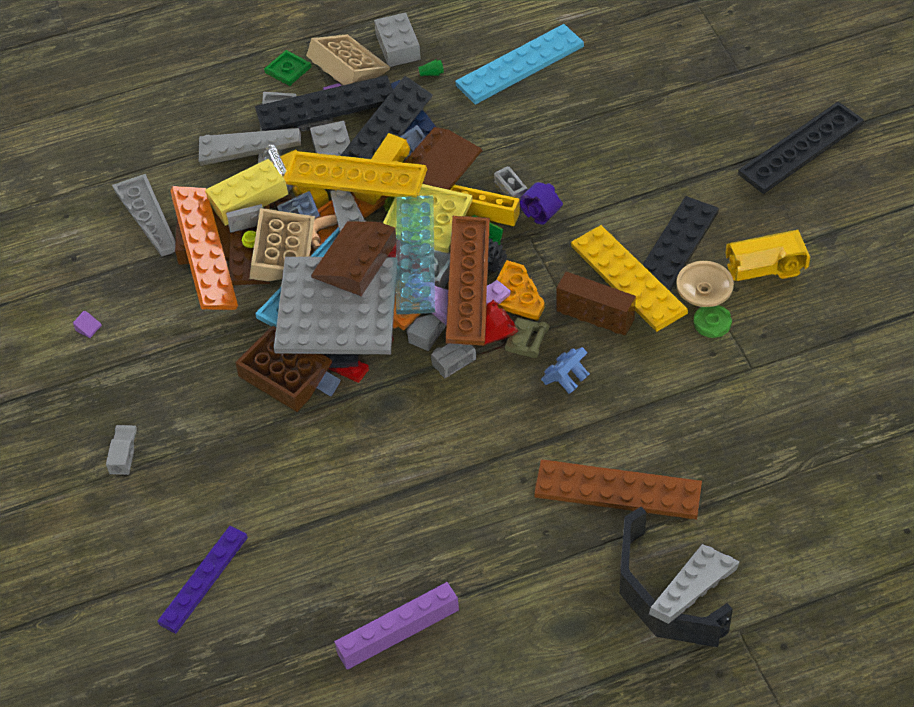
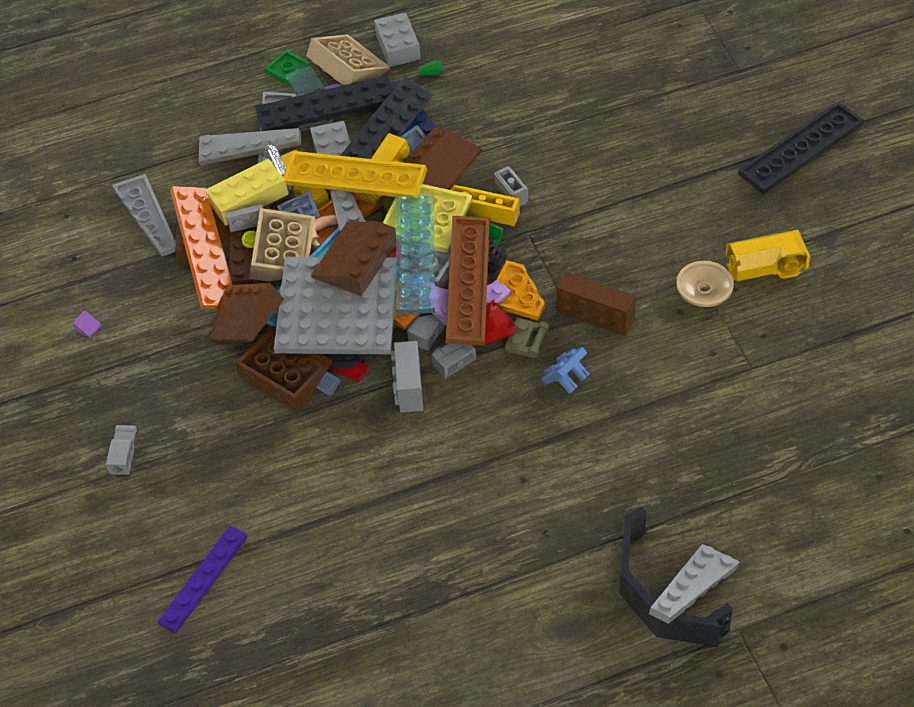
medium lavender brick [334,582,459,670] -> none
medium azure plate [455,24,584,104] -> none
dark purple brick [520,182,563,224] -> none
dark orange plate [535,459,702,520] -> none
yellow plate [571,225,688,332] -> none
black plate [643,196,719,291] -> none
bright green tile [694,305,732,338] -> none
none -> reddish brown slope [211,283,284,342]
none -> clear light blue piece [285,66,324,96]
none -> light grey brick [391,341,424,413]

